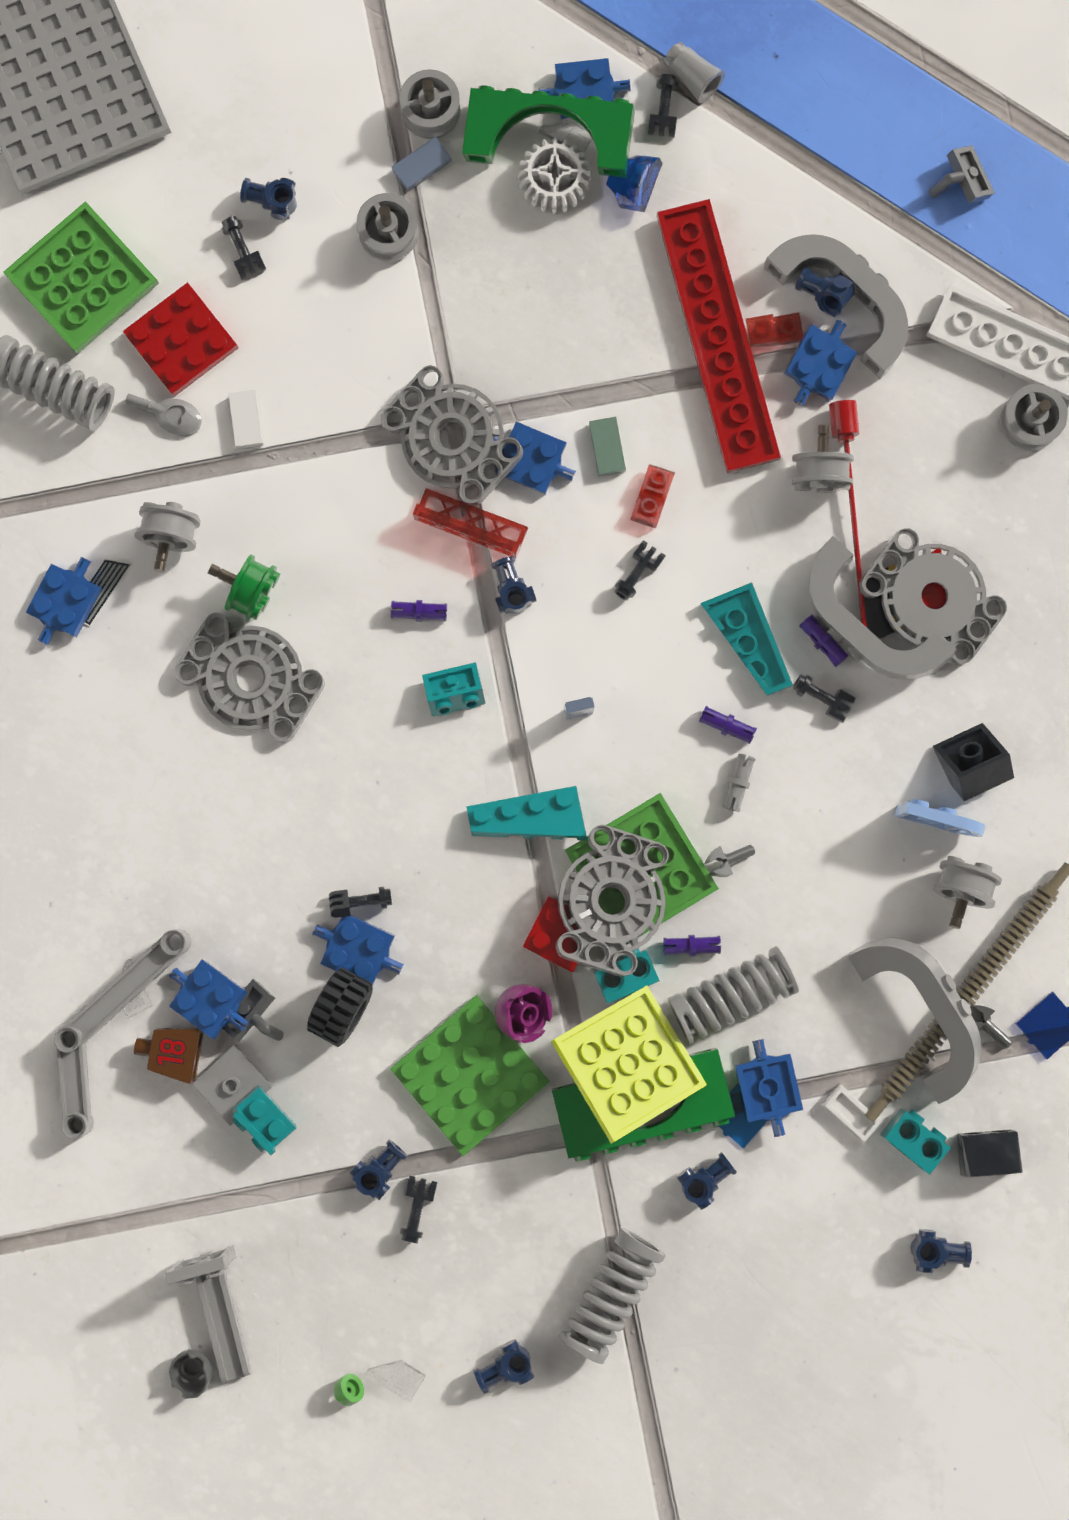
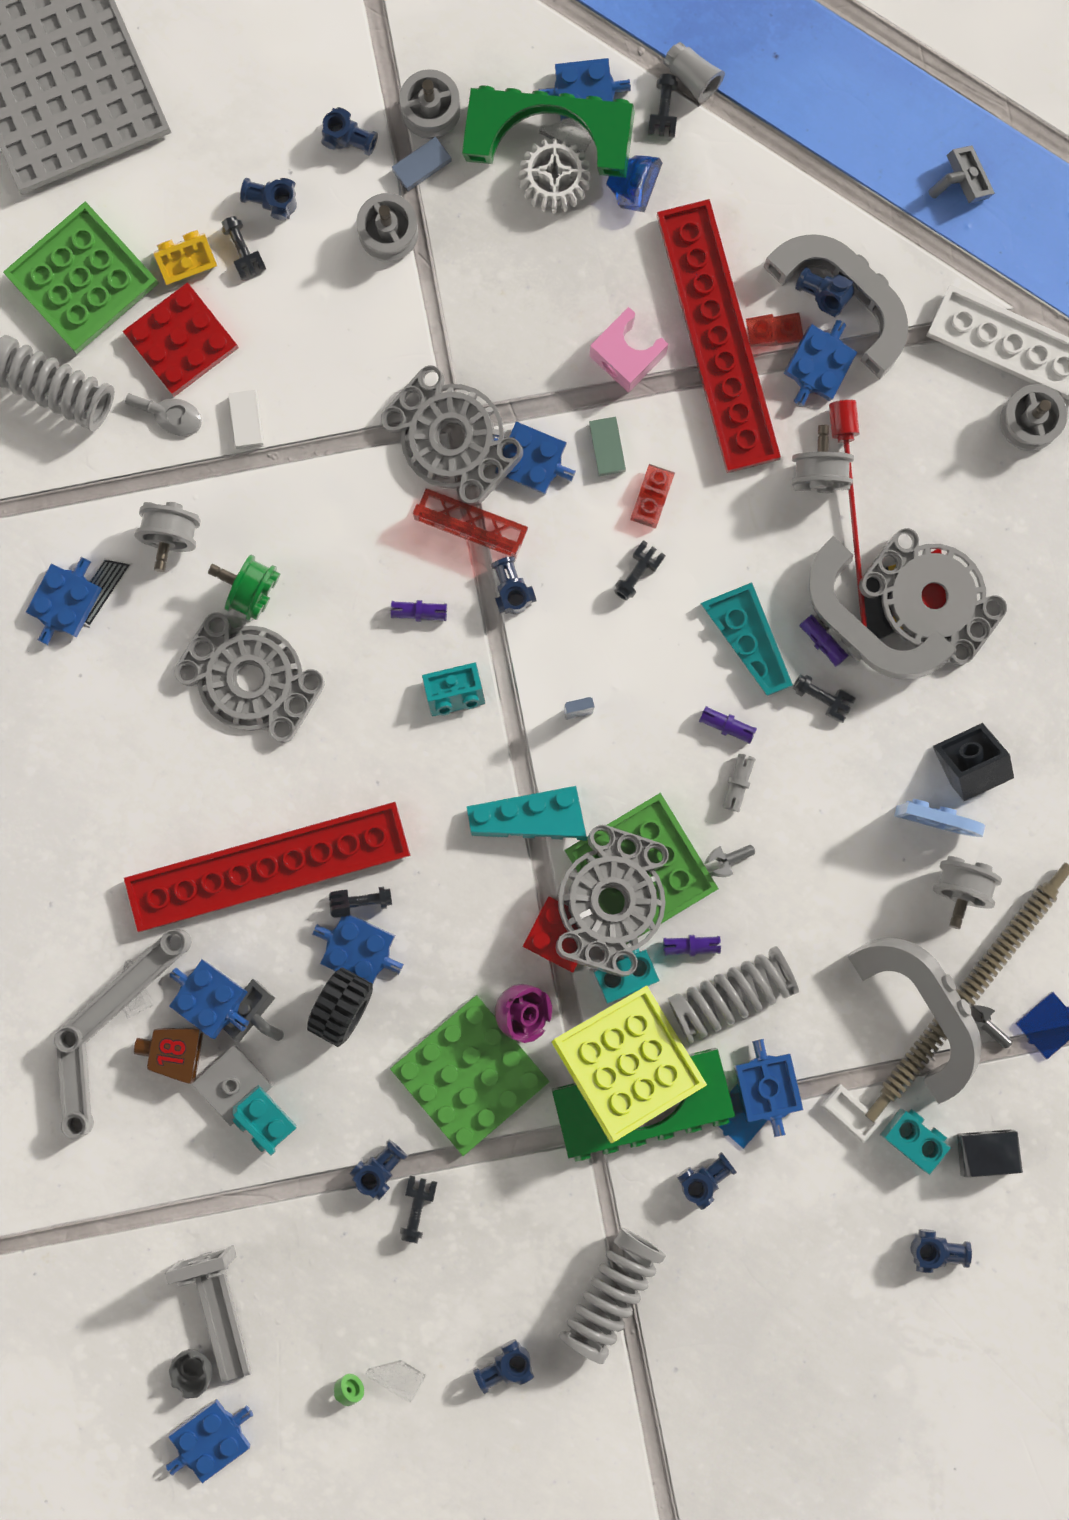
none -> red plate [124,802,411,932]
none -> yellow bracket [153,230,217,285]
none -> blue plate [166,1399,253,1483]
none -> dark blue connector [321,107,378,156]
none -> bright pink piece [589,307,669,393]

